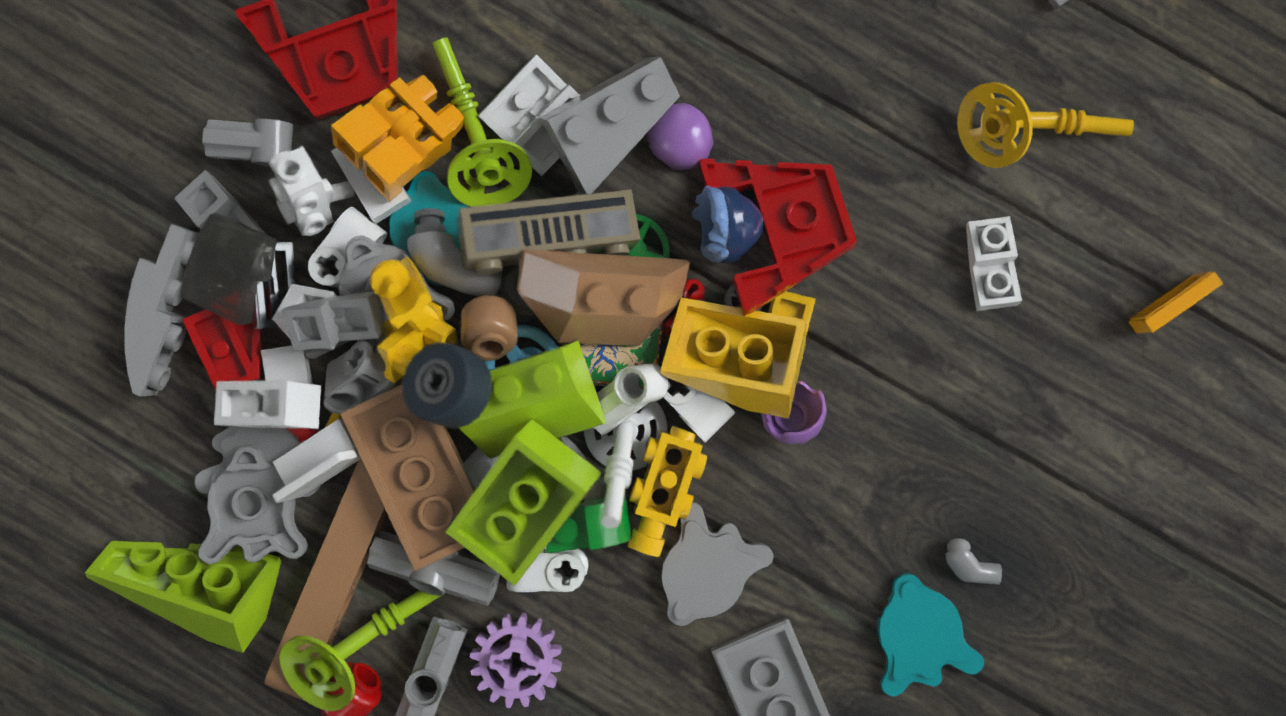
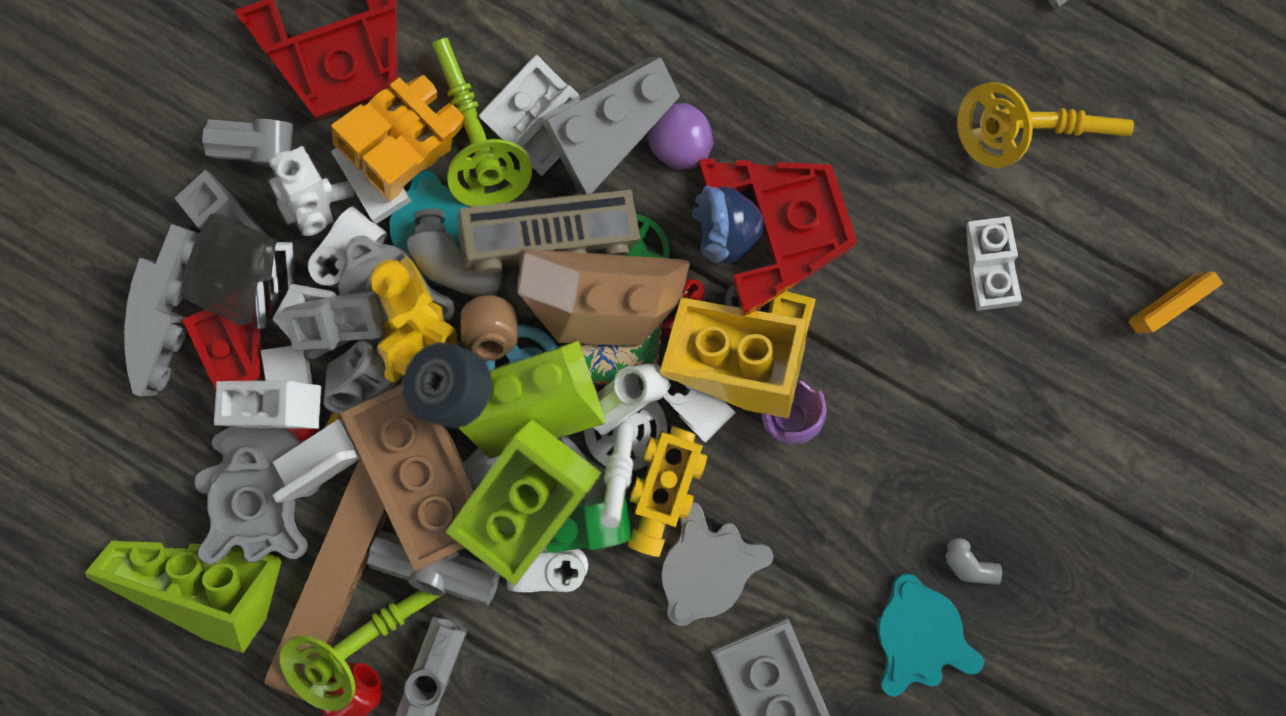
lavender gear [470,613,562,708] -> none

